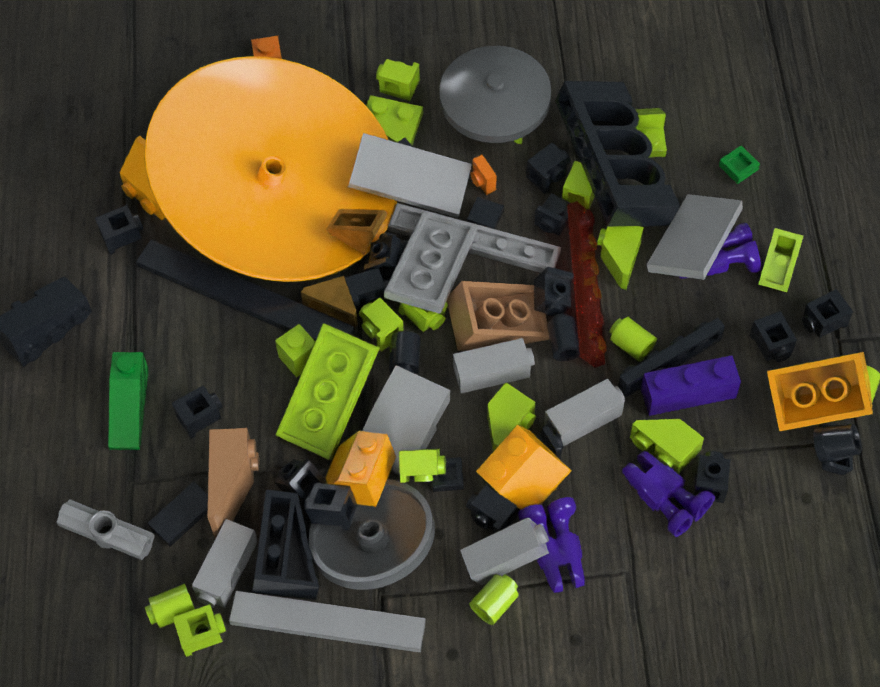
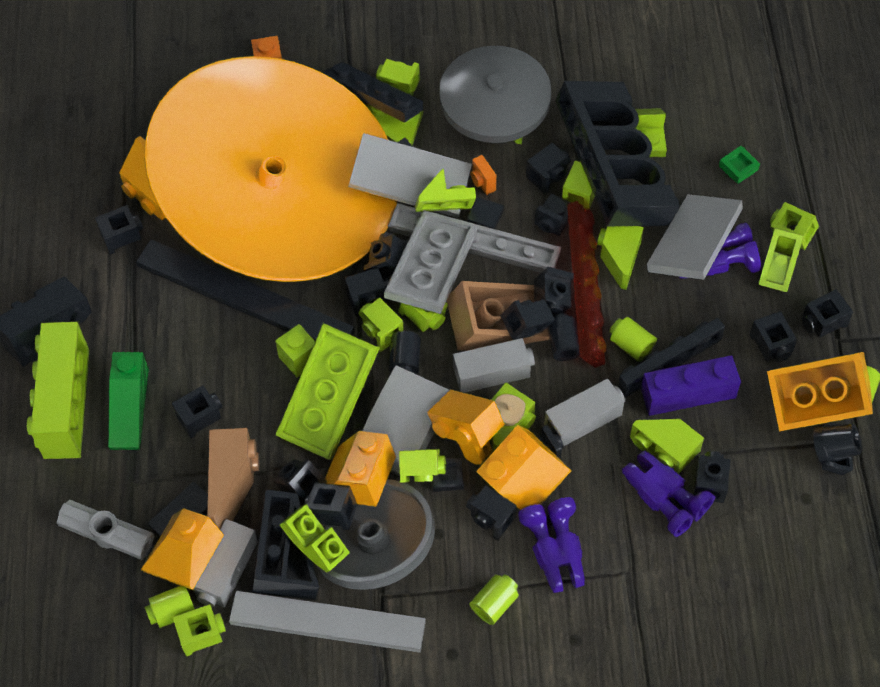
pearl gold slope [301,276,358,329] -> none
pearl gold slope [326,209,387,254] -> none
light grey brick [460,518,549,585] -> none
none -> lime brick [27,322,89,459]
none -> light orange slope [141,508,224,590]
none -> lime slope [280,504,350,572]
none -> black plate [323,62,423,123]
none -> lime slope [415,169,476,212]
none -> light orange brick [427,389,505,465]
none -> tan piece [495,394,525,426]
none -> black brick [500,300,555,340]
none -> lime brick [770,202,819,250]

